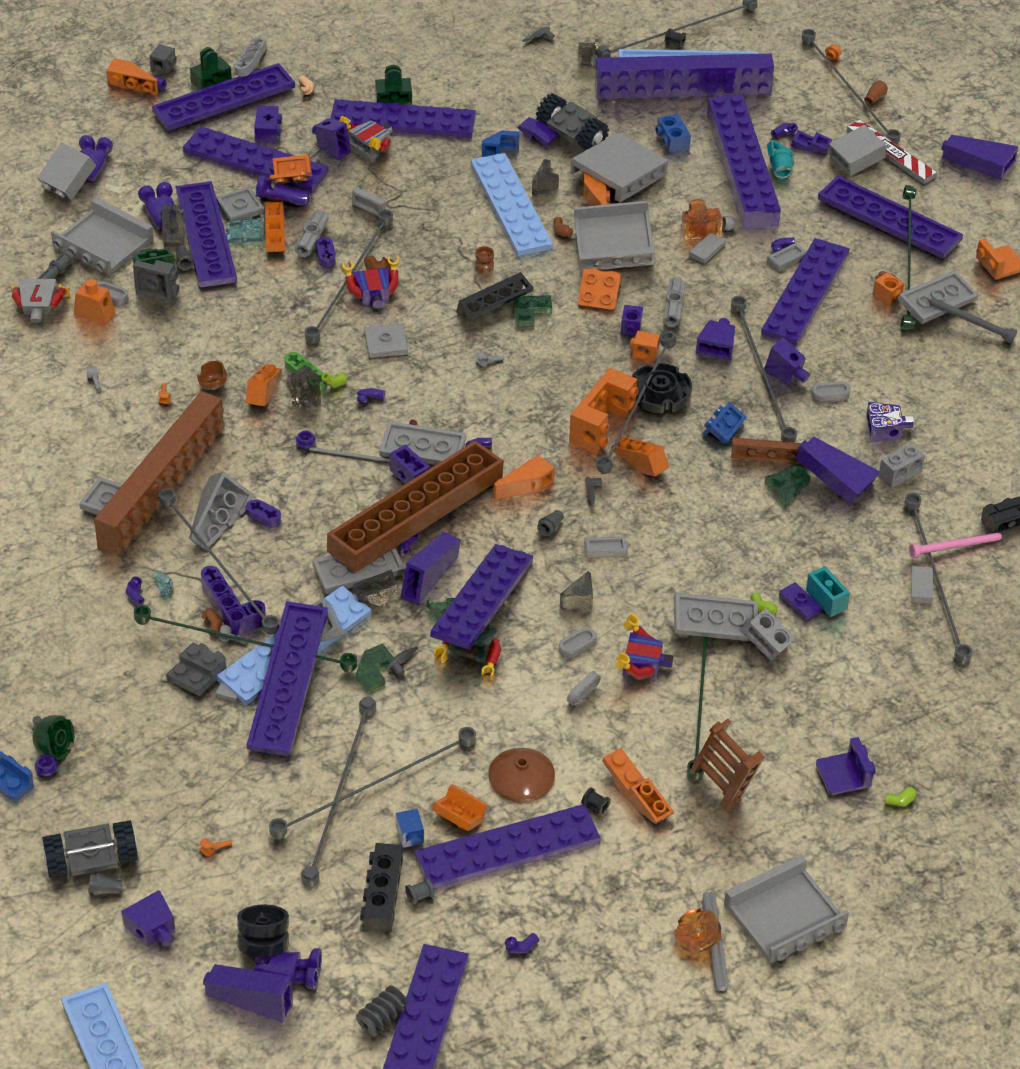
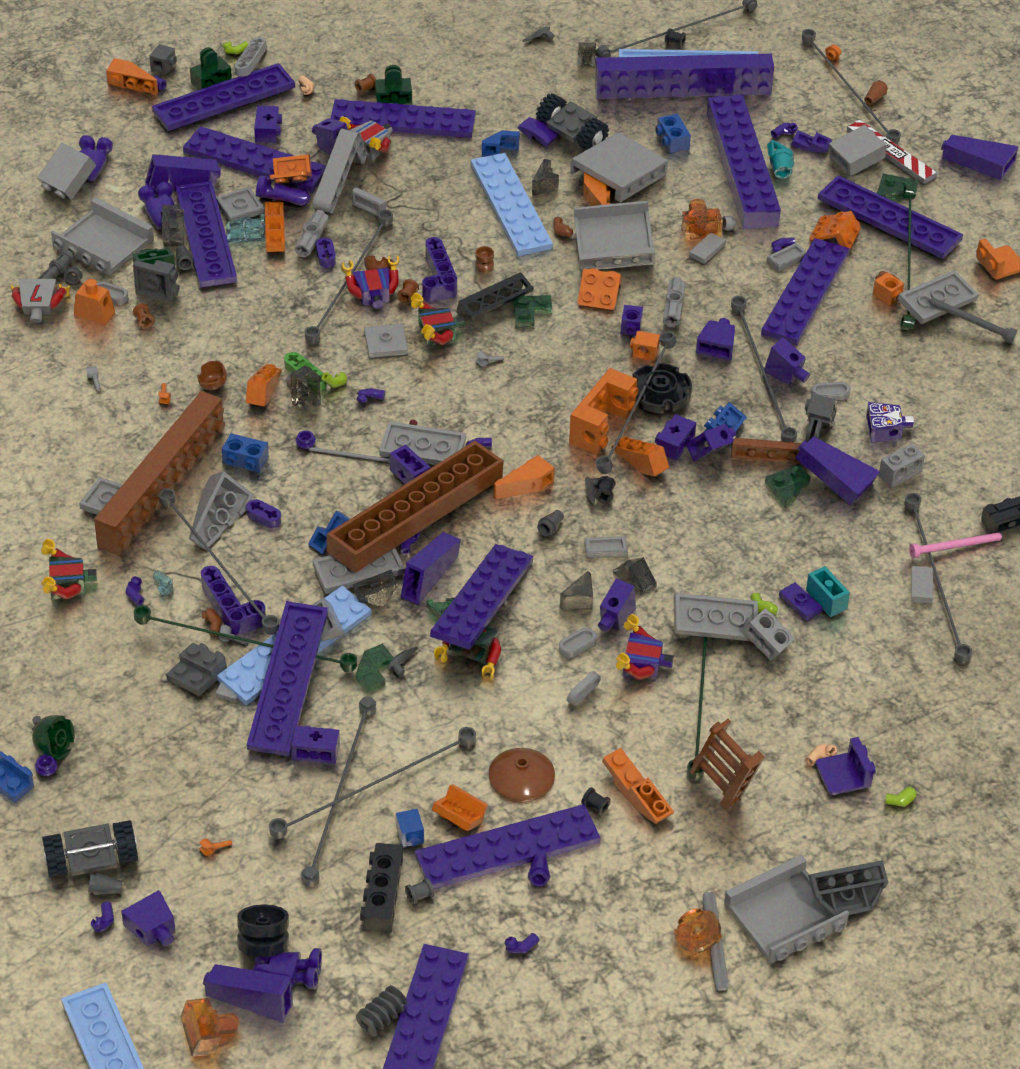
none -> torso [41,539,97,600]
none -> dark grey plate [64,266,83,284]
none -> dark purple arm [91,902,114,932]
none -> dark orange bush [133,303,155,329]
none -> dark purple slope [145,154,221,194]
none -> clear orange brick [180,998,239,1057]
none -> blue brick [221,433,269,473]
none -> lime arm [223,41,248,55]
none -> dark purple brick [292,725,340,764]
none -> blue slope [308,510,351,555]
none -> light grey beam [313,128,367,214]
none -> dark orange bush [354,74,376,95]
none -> dark orange bush [397,279,419,304]
none -> torso [411,293,465,348]
none -> dark purple beam [422,237,457,302]
none -> dark purple cone [528,853,550,886]
none -> black bush [595,476,616,503]
none -> dark purple torso [598,578,636,632]
none -> clear smoke slope [613,557,657,596]
none -> dark purple brick [655,414,696,461]
none -> dark purple torso [686,424,736,461]
none -> dark grey brick [805,394,837,440]
none -> light nougat arm [805,744,838,766]
none -> dark grey wedge [808,860,889,917]
none -> orange bracket [809,211,861,249]
none -> clear green wing [877,173,919,200]

